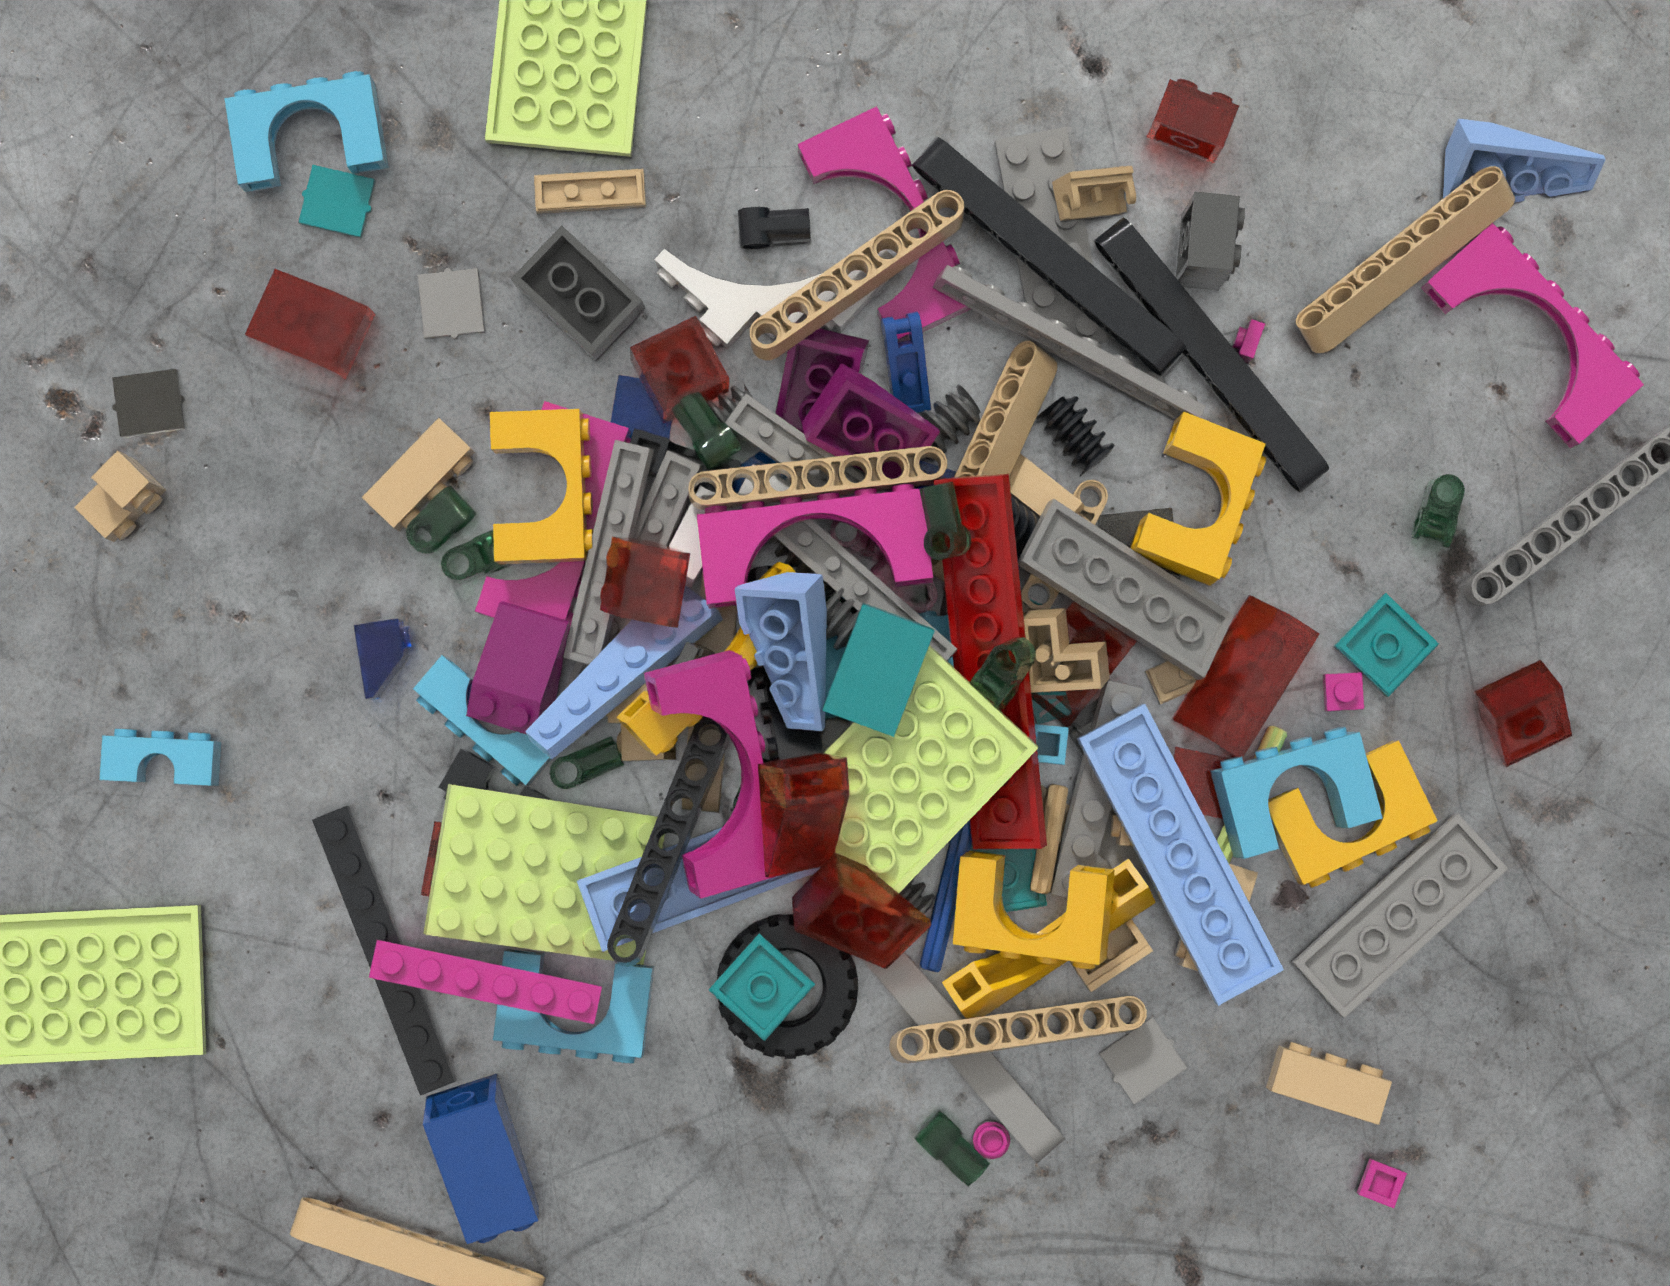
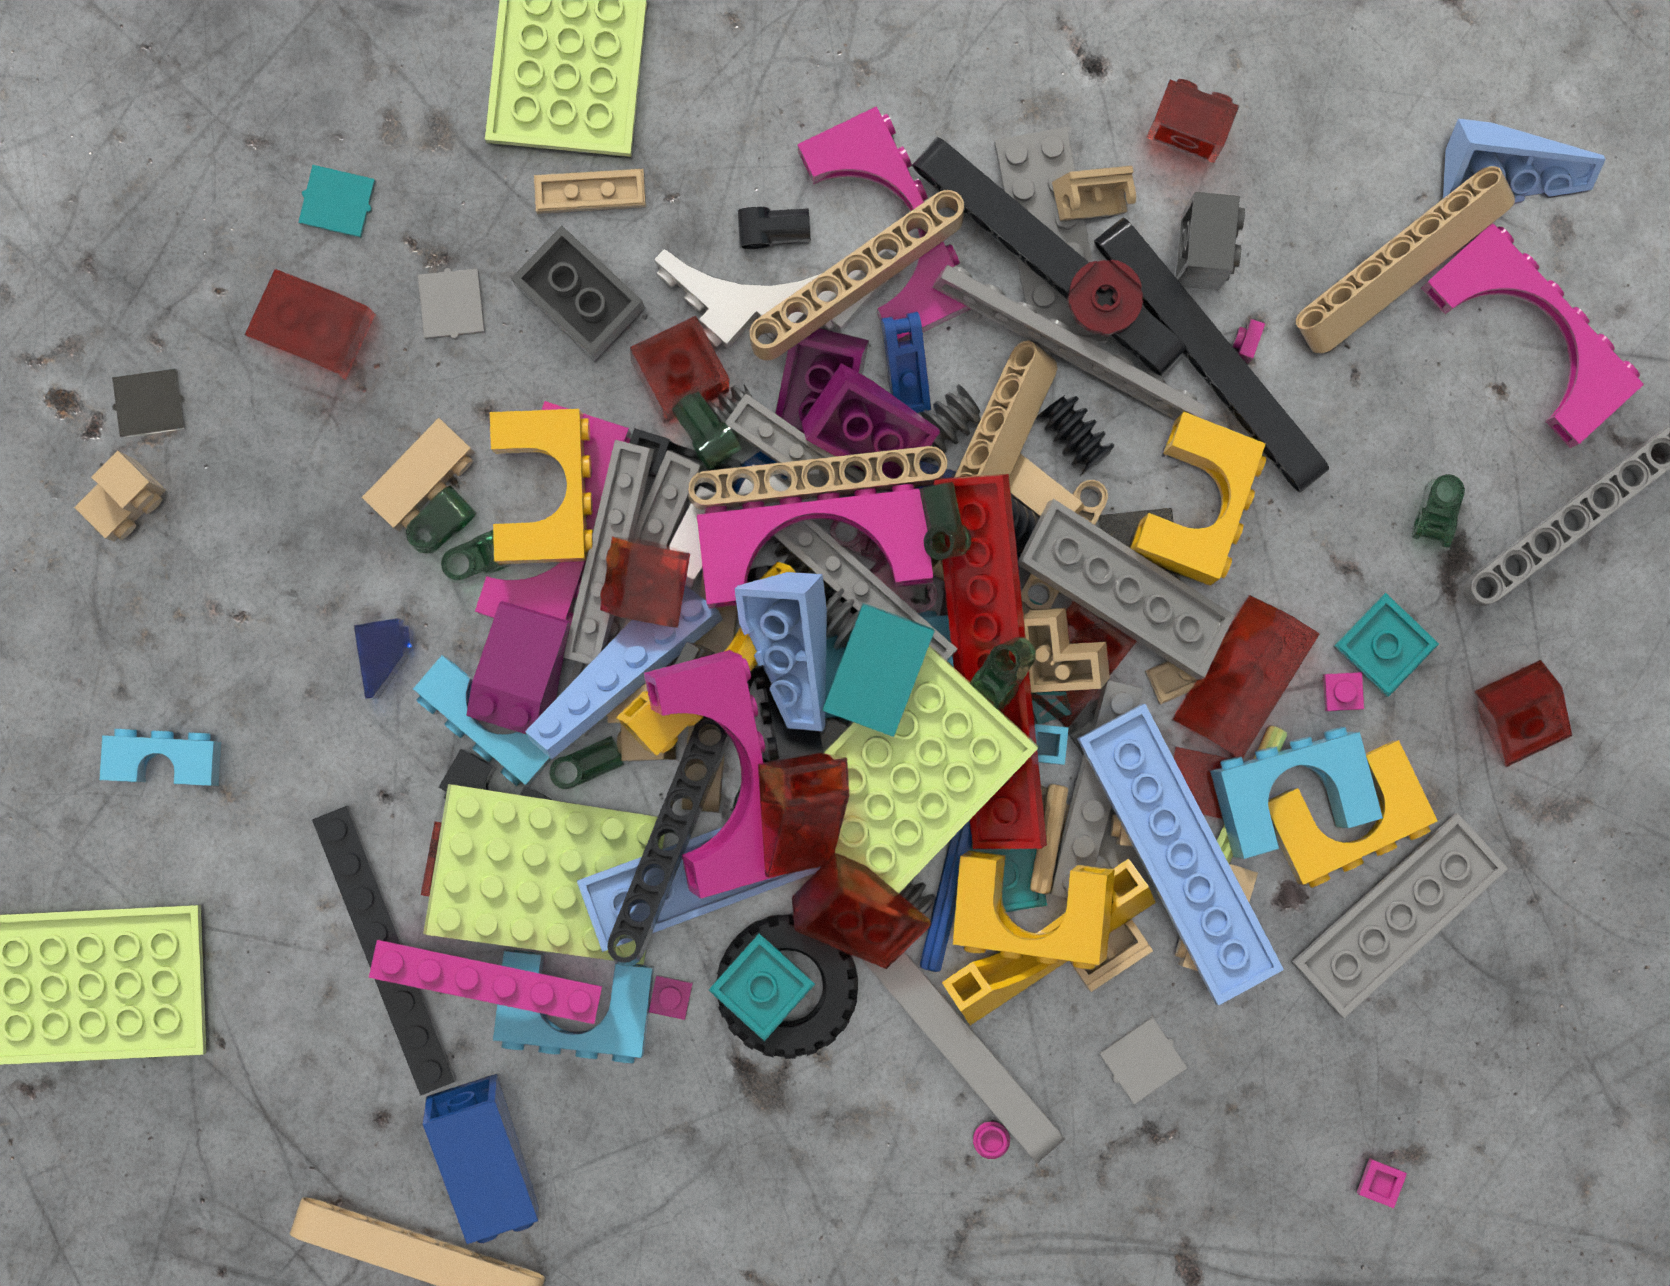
medium azure arch [224,71,389,192] -> none
clear blue piece [611,375,678,439] -> none
tan beam [889,996,1147,1064] -> none
clear green piece [914,1110,990,1187] -> none
tan brick [1266,1042,1392,1125] -> none
none -> dark pink plate [649,975,693,1020]
none -> dark red plate [1067,260,1143,336]

